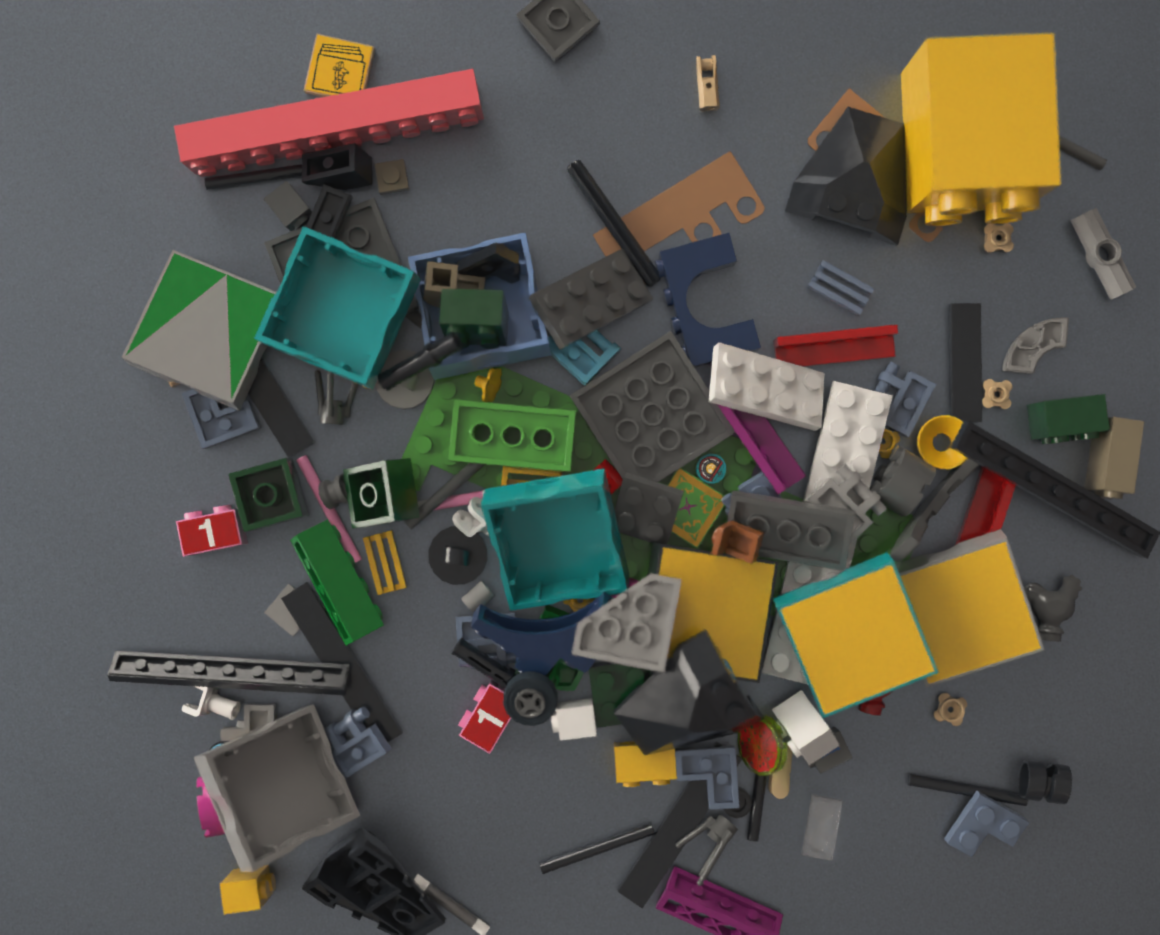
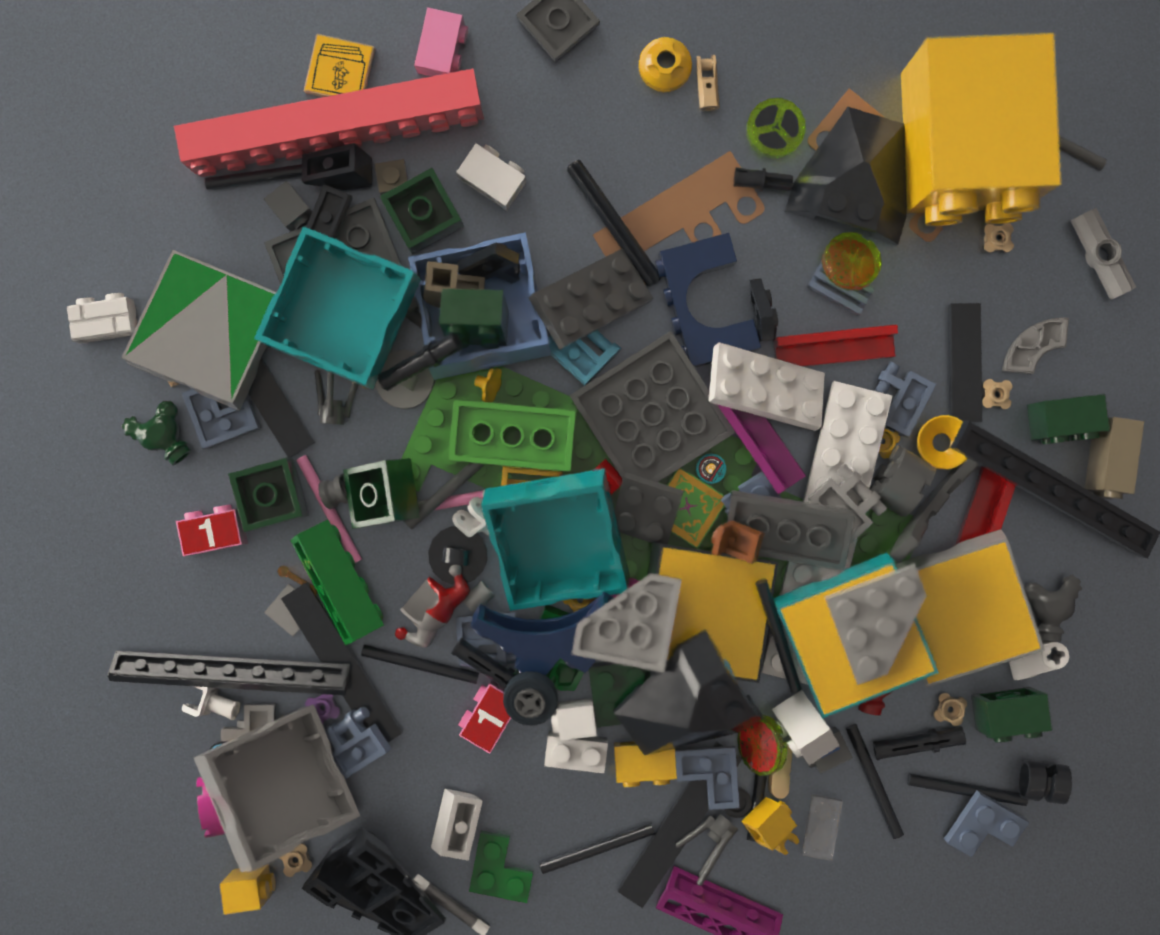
yellow tile [363,530,407,595] -> none
none -> white brick [67,293,138,344]
none -> dark green animal [121,401,191,466]
none -> clear orange hinge [277,565,319,595]
none -> tan plate [279,843,312,877]
none -> medium lavender plate [305,694,340,724]
none -> black bar [361,645,479,684]
none -> dark green brick [379,168,464,255]
none -> piece [395,564,470,648]
none -> bright pink brick [414,7,468,76]
none -> white brick [431,789,483,861]
none -> white piece [456,143,527,211]
none -> green plate [469,830,533,903]
none -> white piece [544,731,608,774]
none -> yellow piece [638,37,692,92]
none -> black axle [733,167,793,192]
none -> yellow brick [741,797,799,855]
none -> clear neon green tile [746,98,806,158]
none -> black hinge [749,278,778,342]
none -> black bar [755,579,802,693]
none -> clear neon green tile [822,232,882,290]
none -> light grey plate [824,564,926,685]
none -> black bar [846,724,904,839]
none -> black pin [873,726,966,761]
none -> dark green brick [971,687,1052,742]
none -> white piece [1009,640,1069,680]

